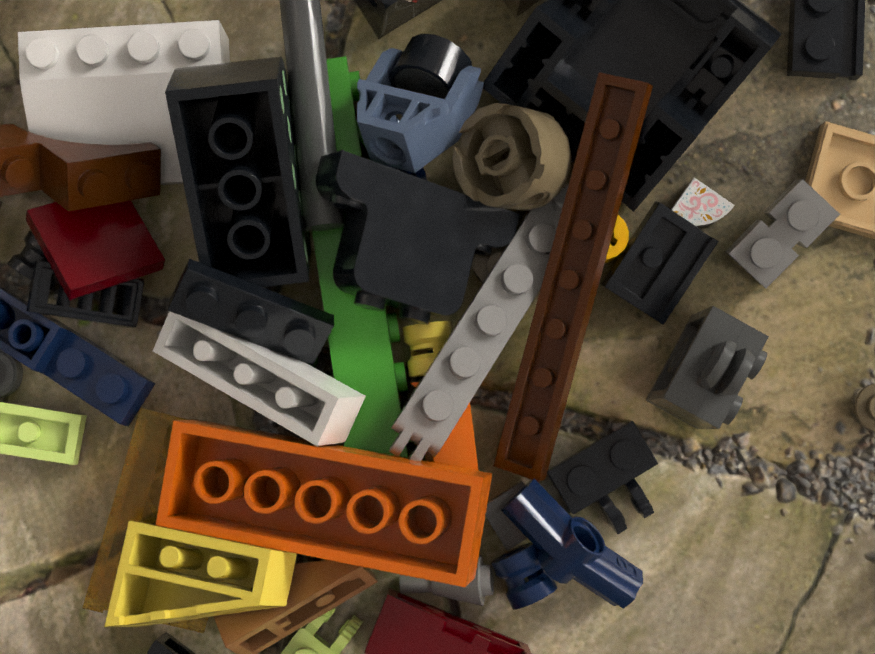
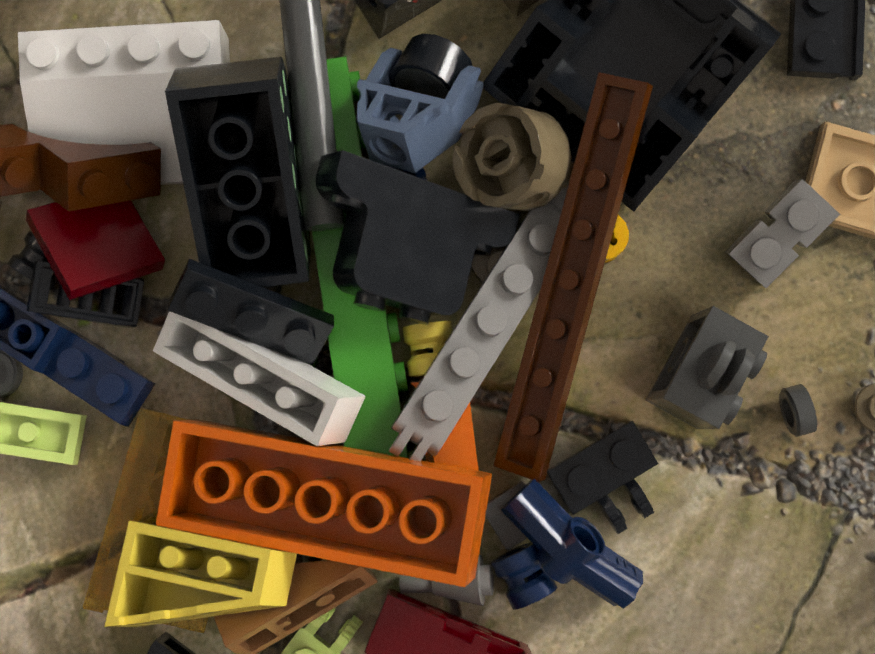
black plate [601,201,719,325] -> none
white tile [671,178,735,227] -> none
none -> dark grey tile [779,384,817,437]

